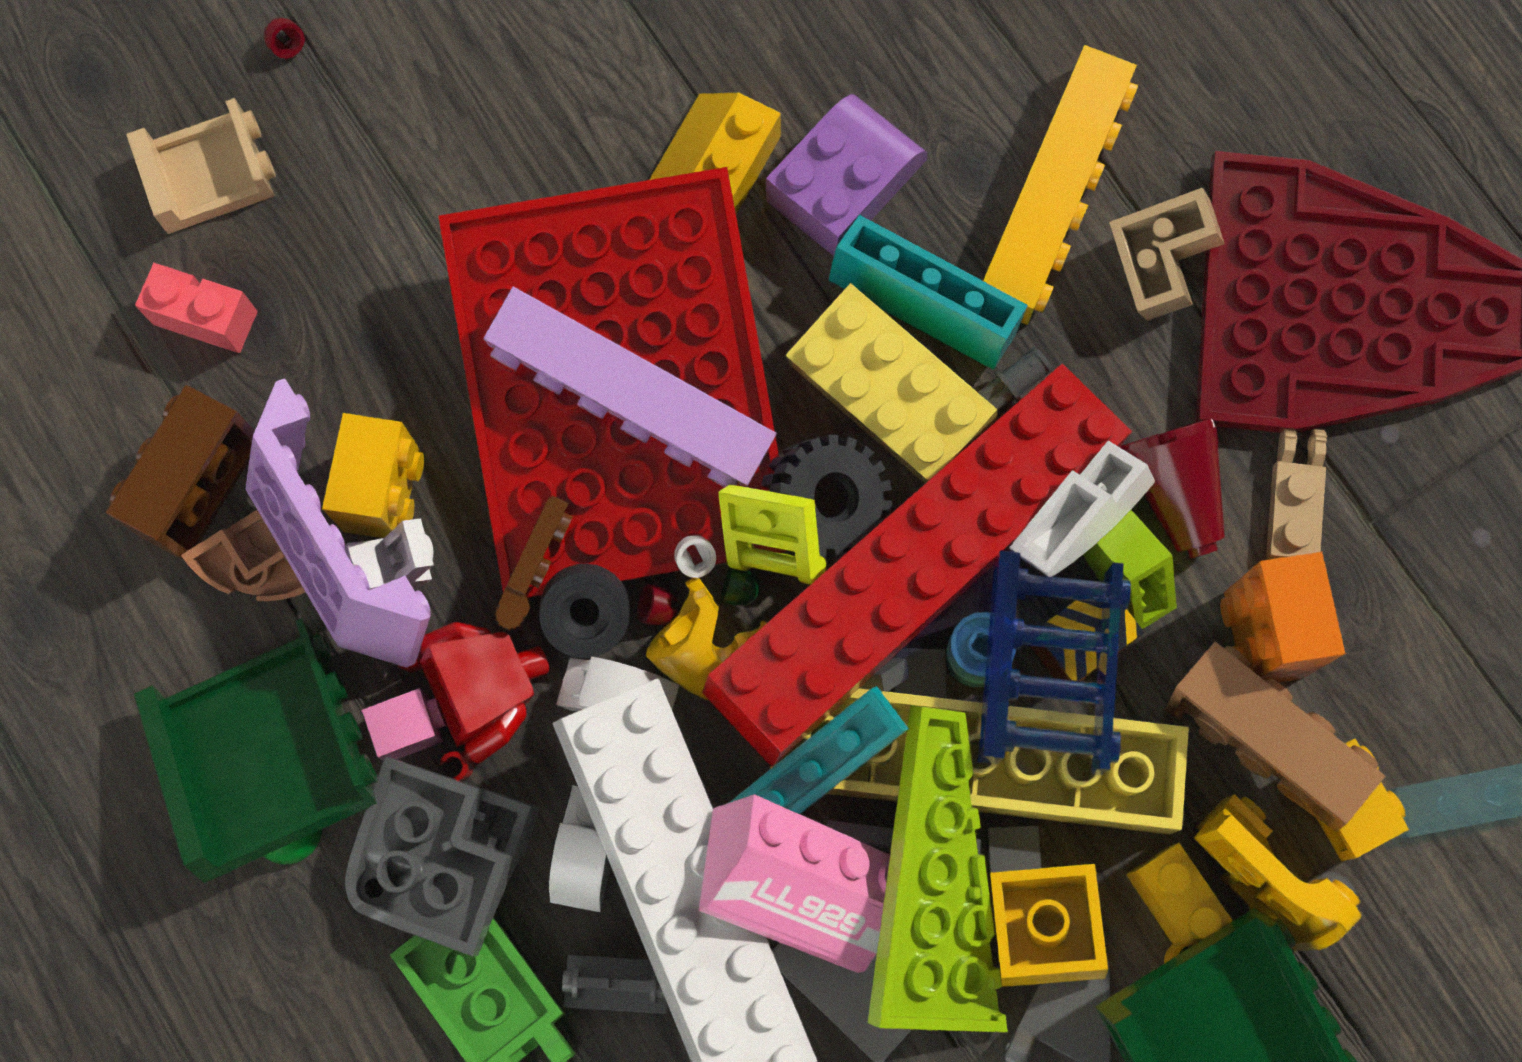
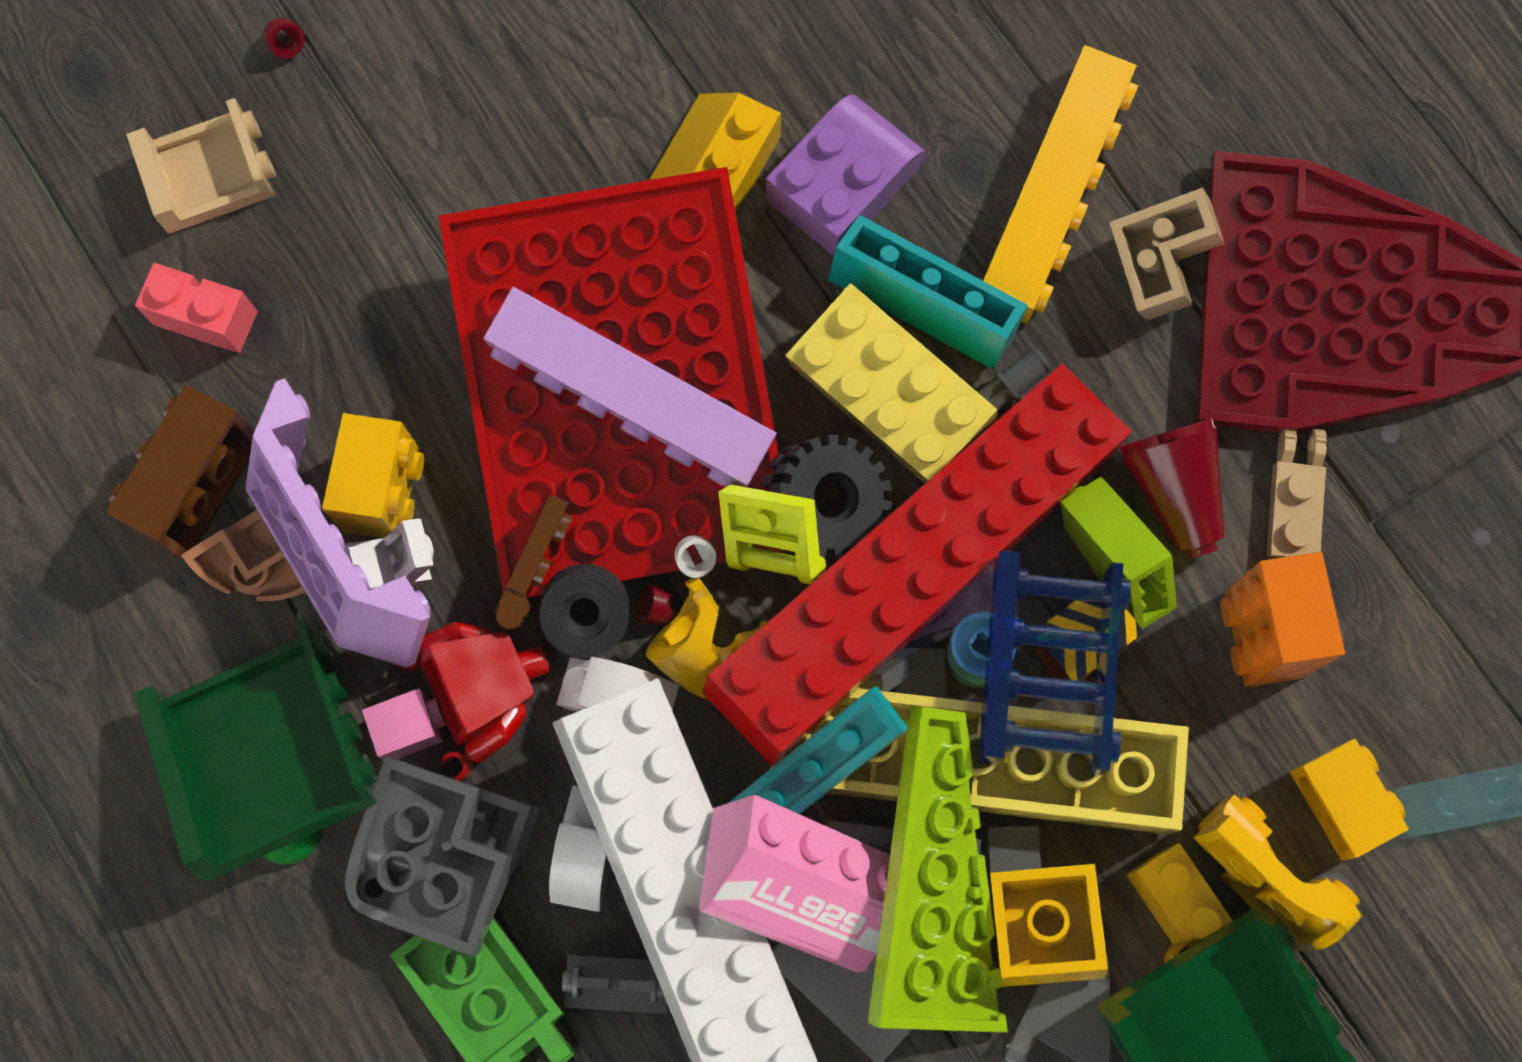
dark green hinge [720,567,759,606] -> none
white slope [1009,441,1155,578] -> none
medium nougat wedge [1165,642,1386,832] -> none

